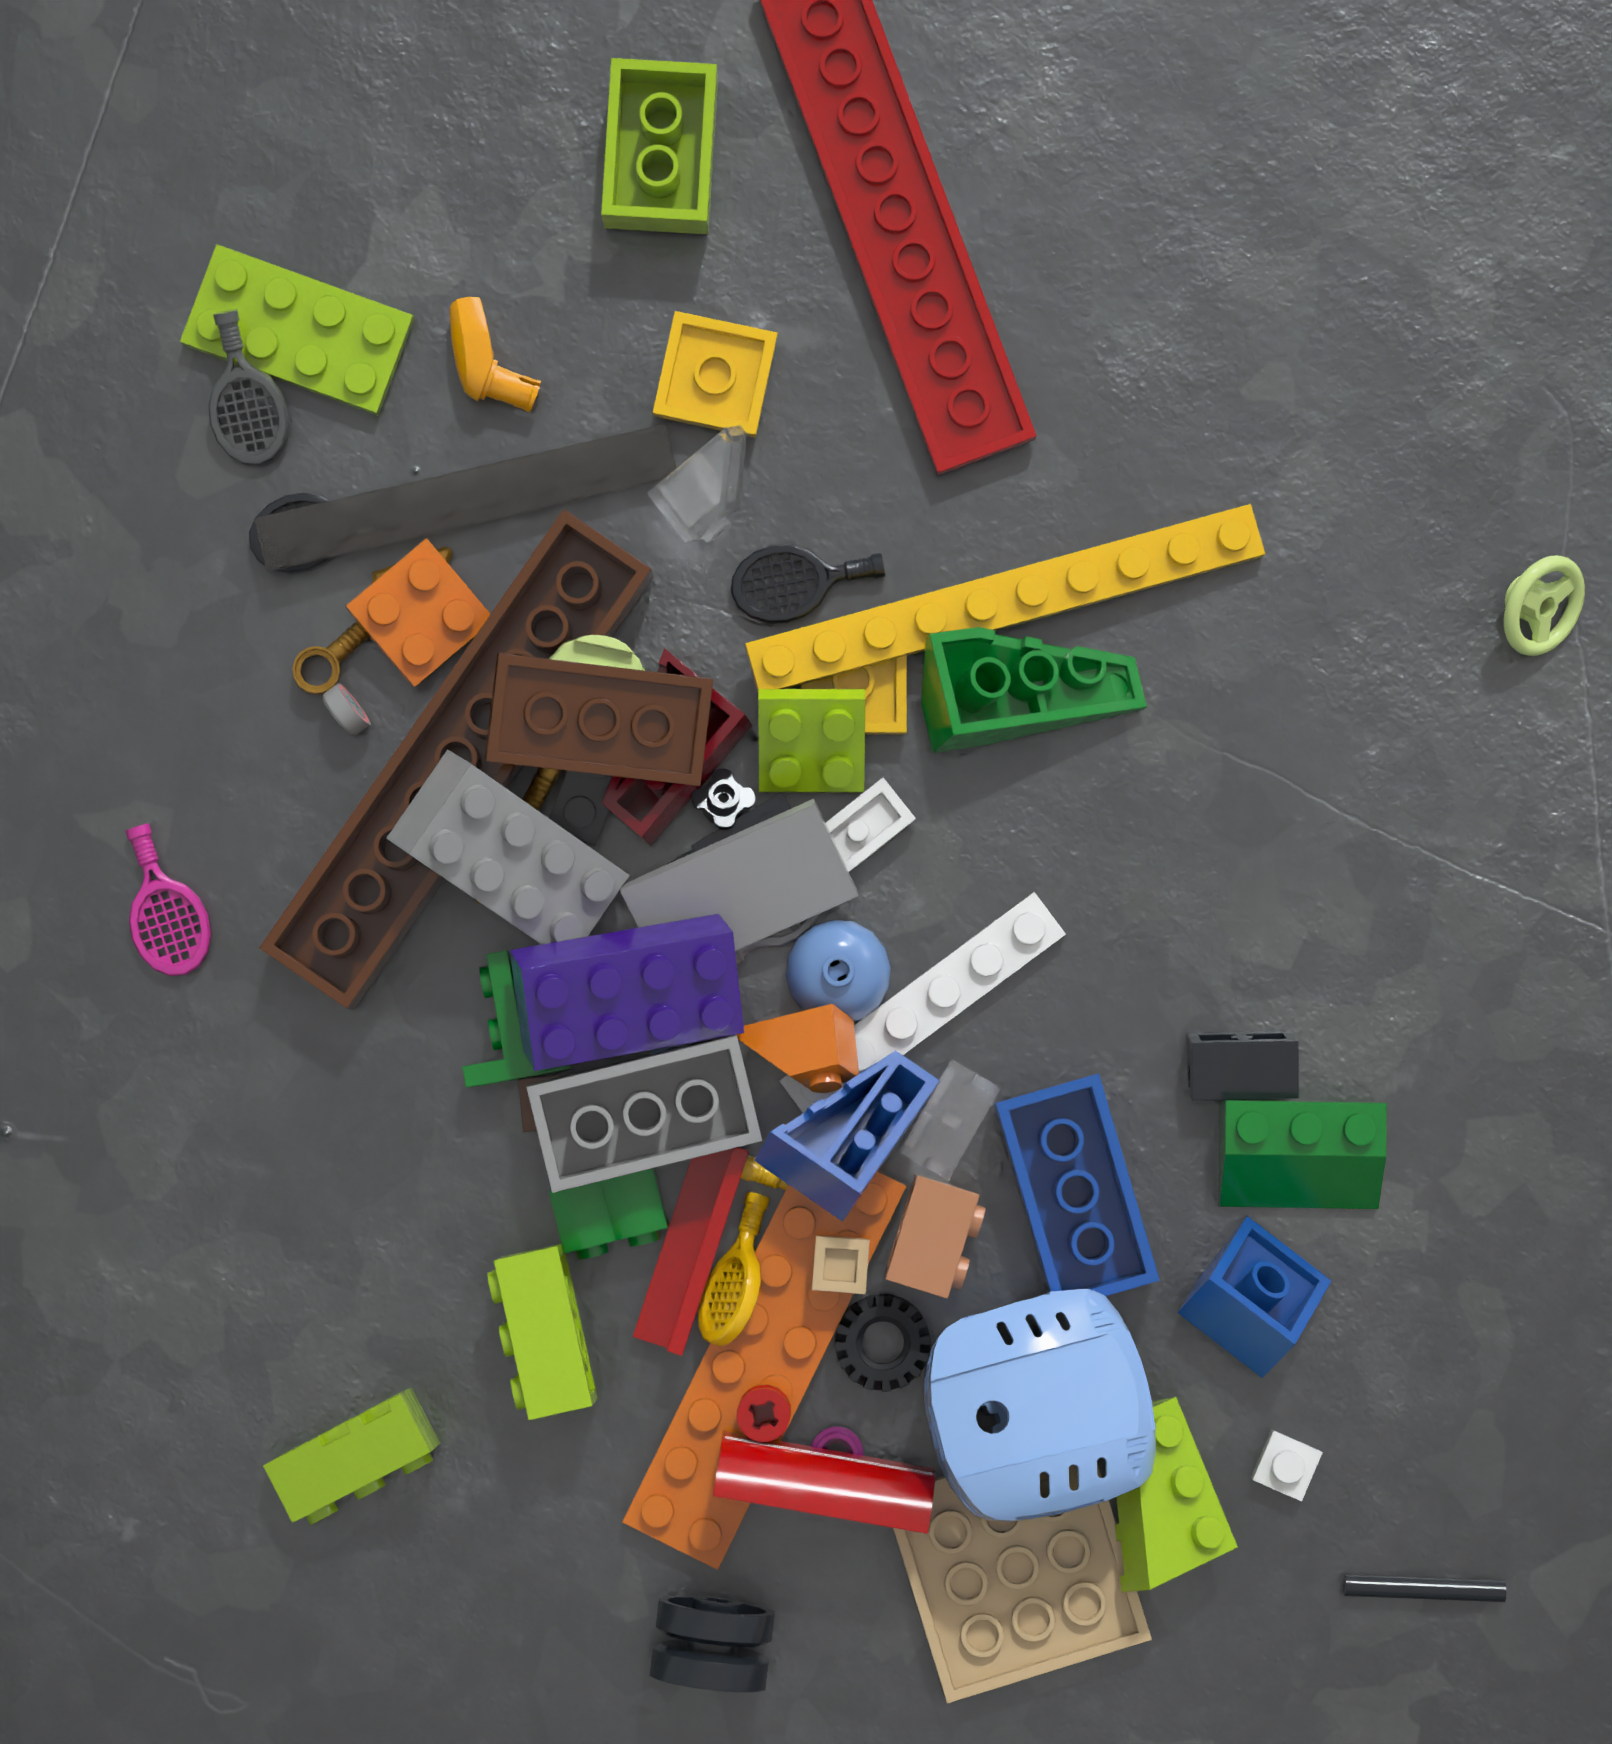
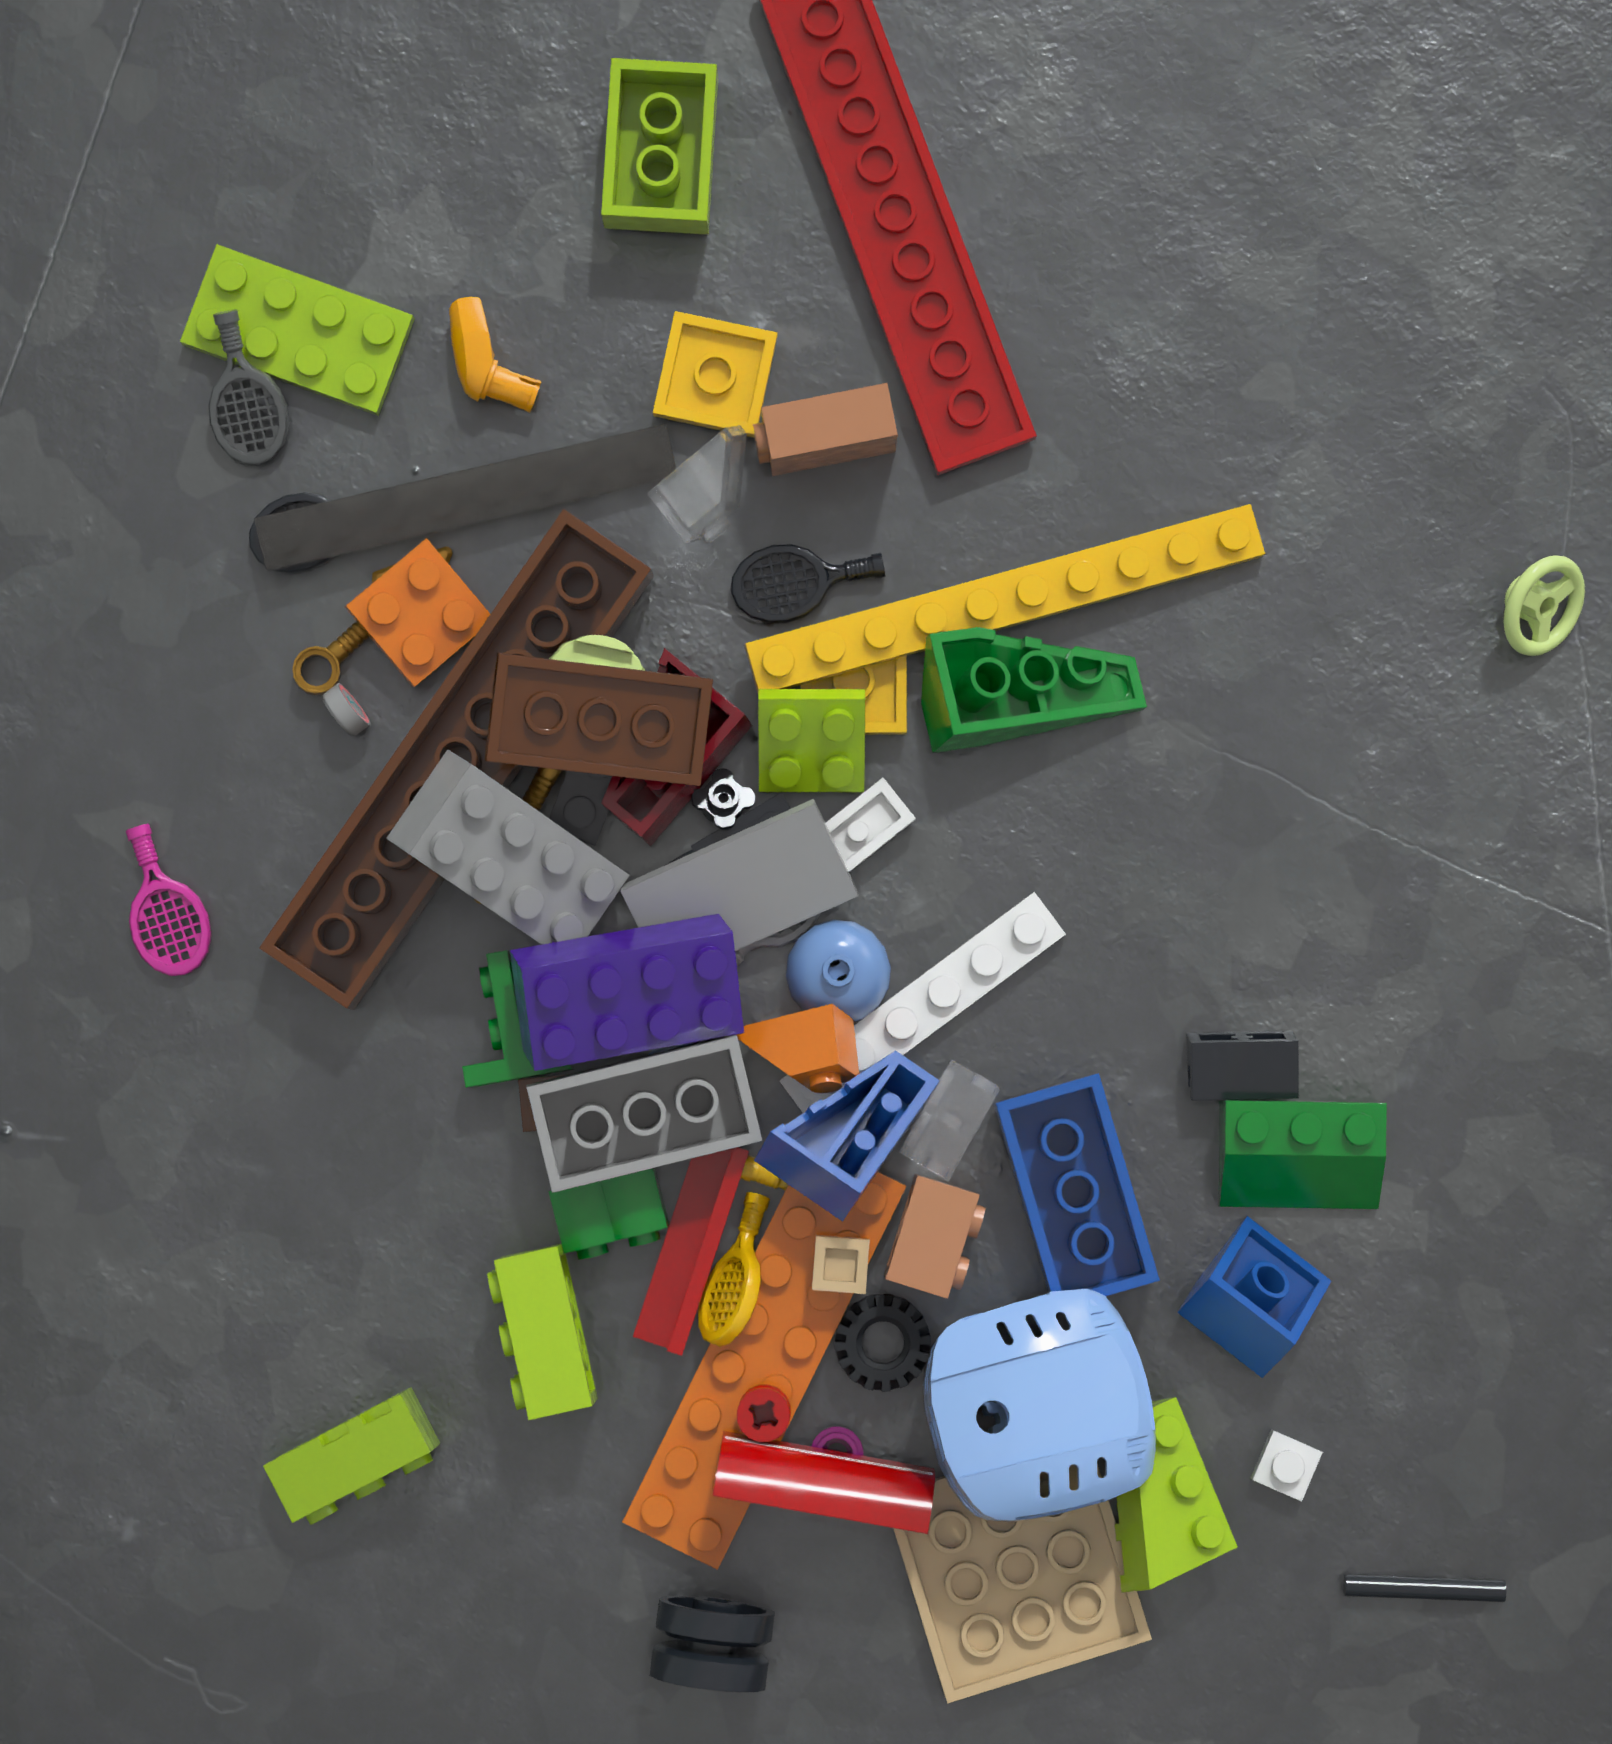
none -> nougat brick [753,383,898,476]

